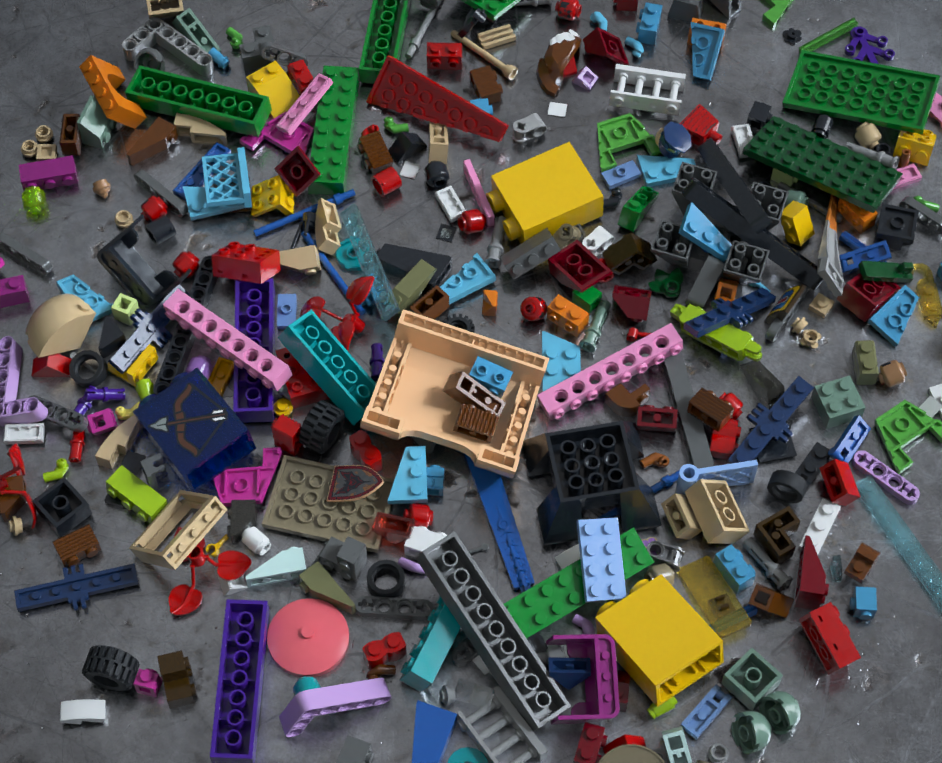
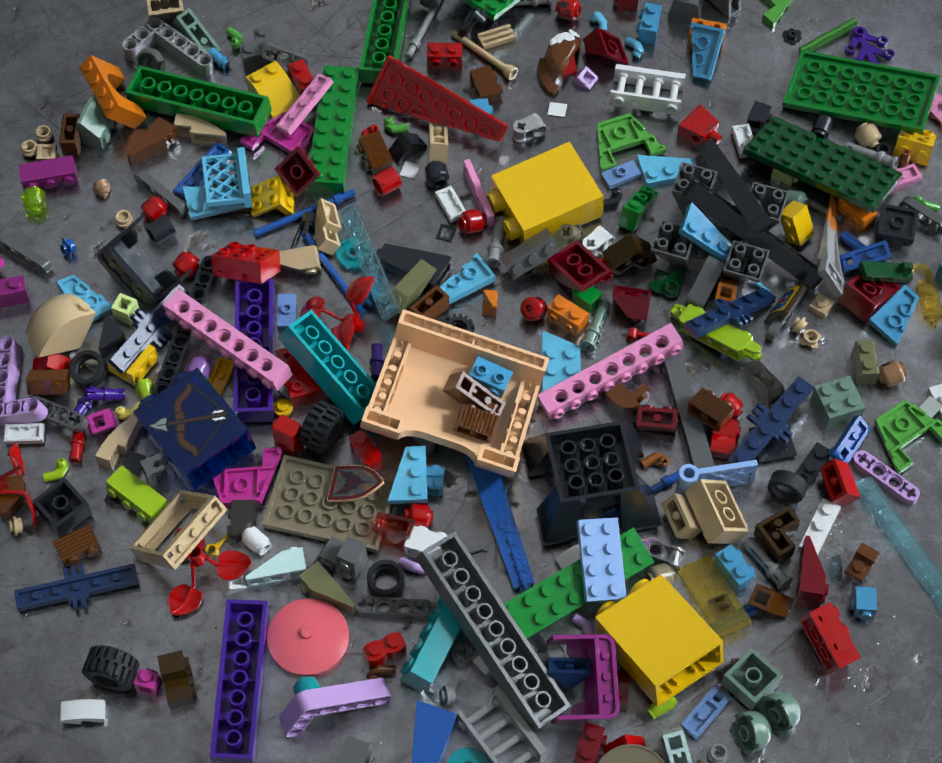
dark blue piece [655,121,692,158] -> none
none -> reddish brown brick [26,369,70,396]
none -> blue plate [60,238,76,259]

